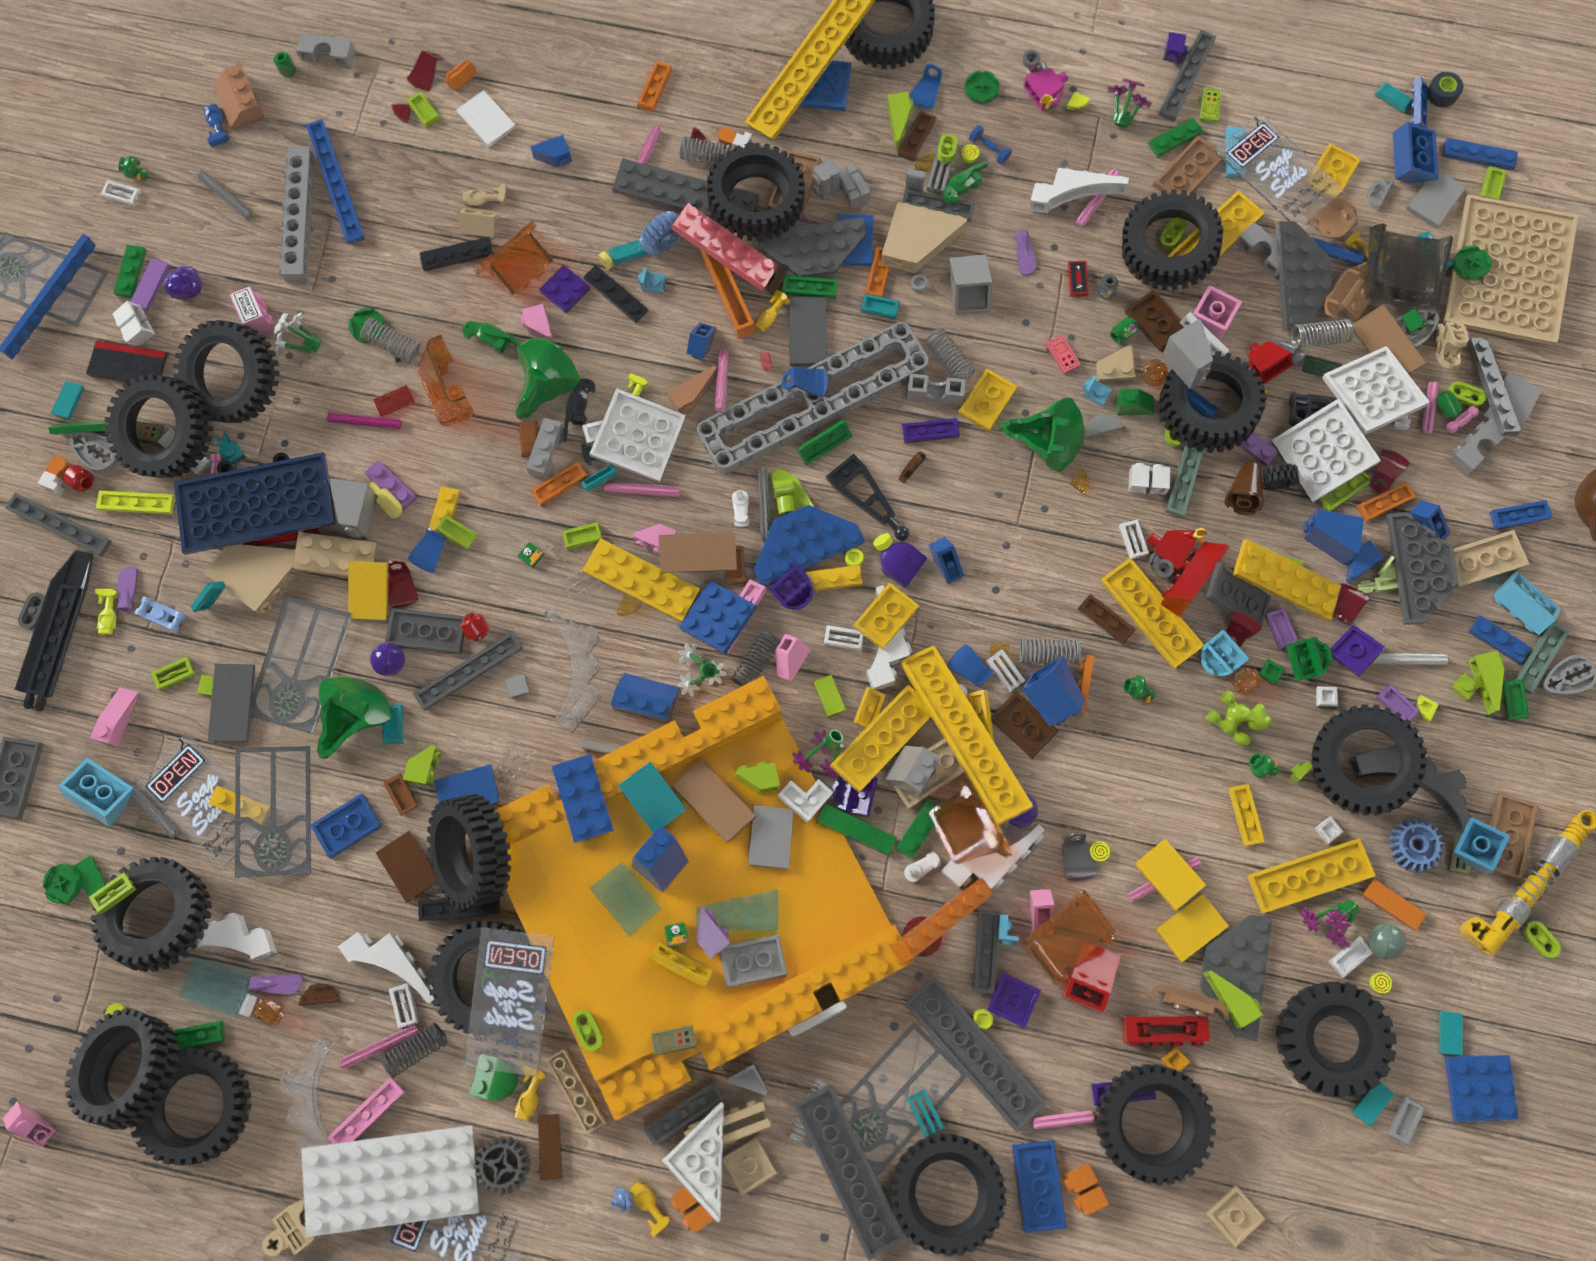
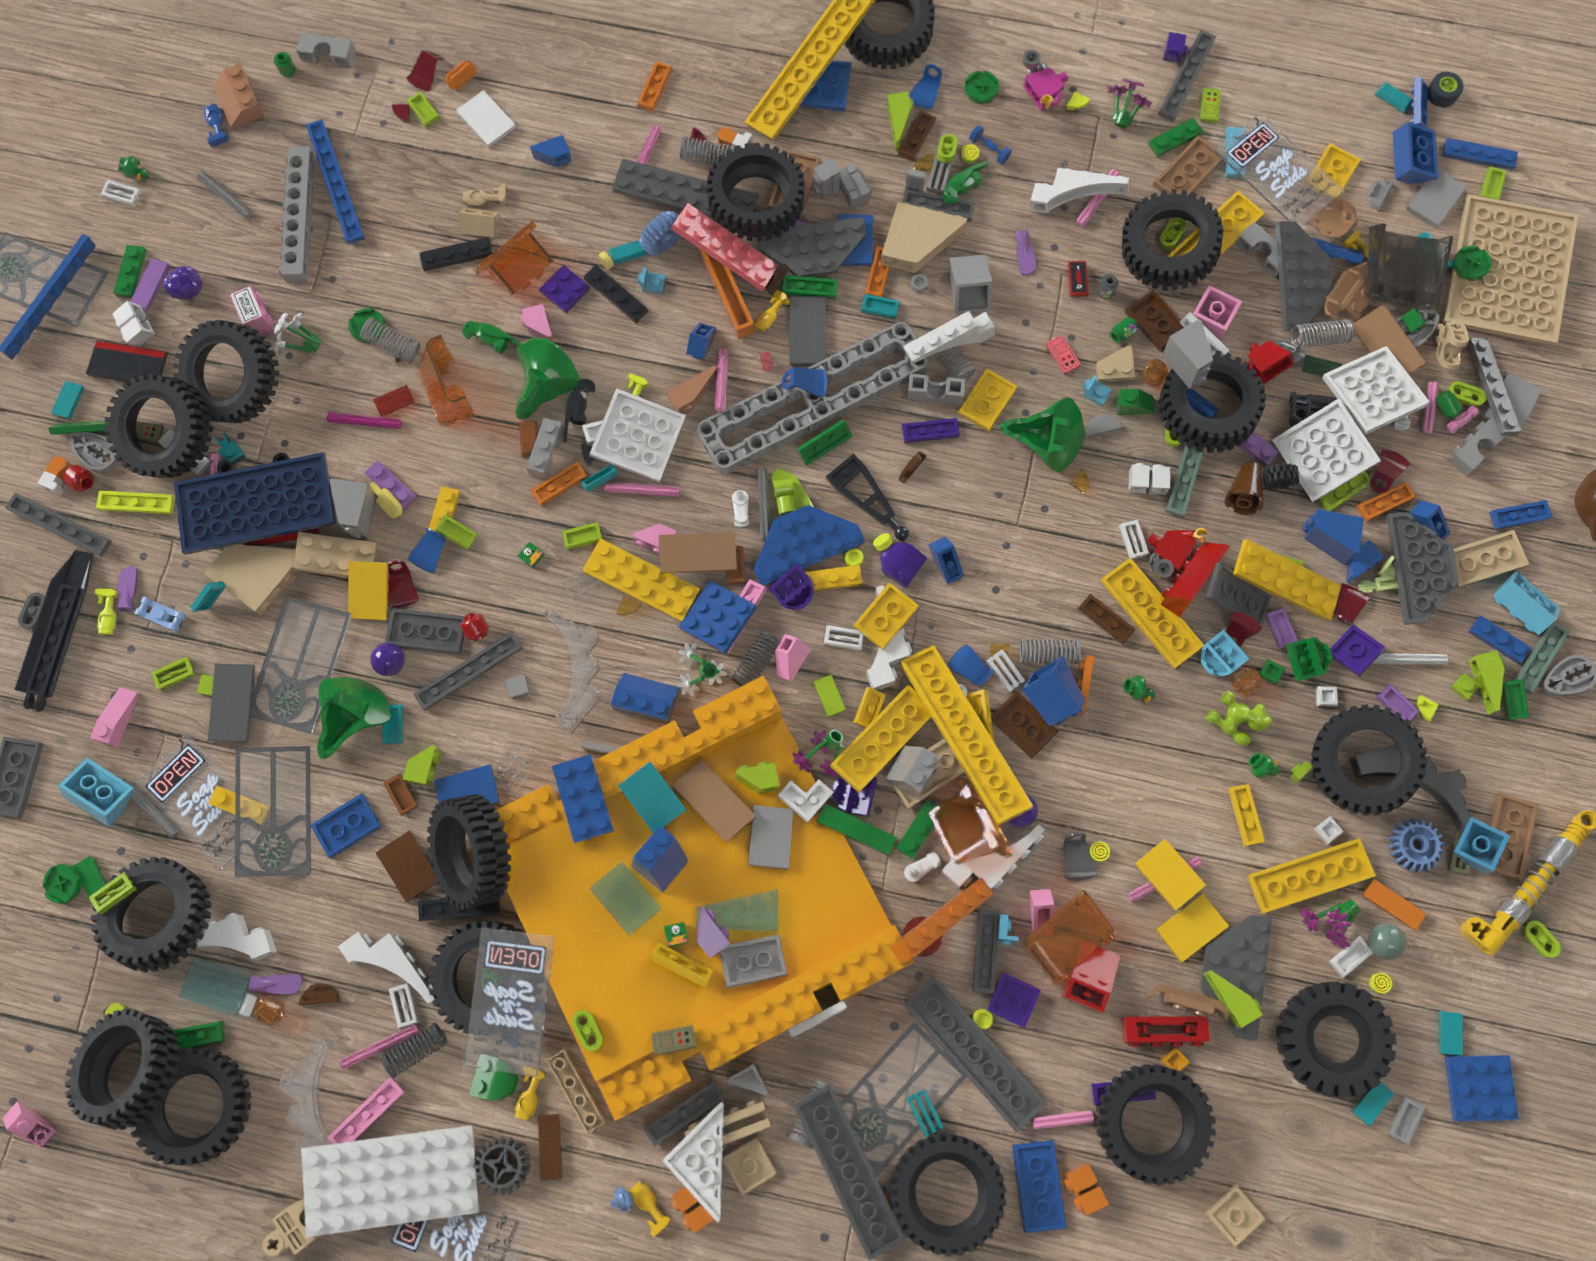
none -> white arch [903,311,995,364]

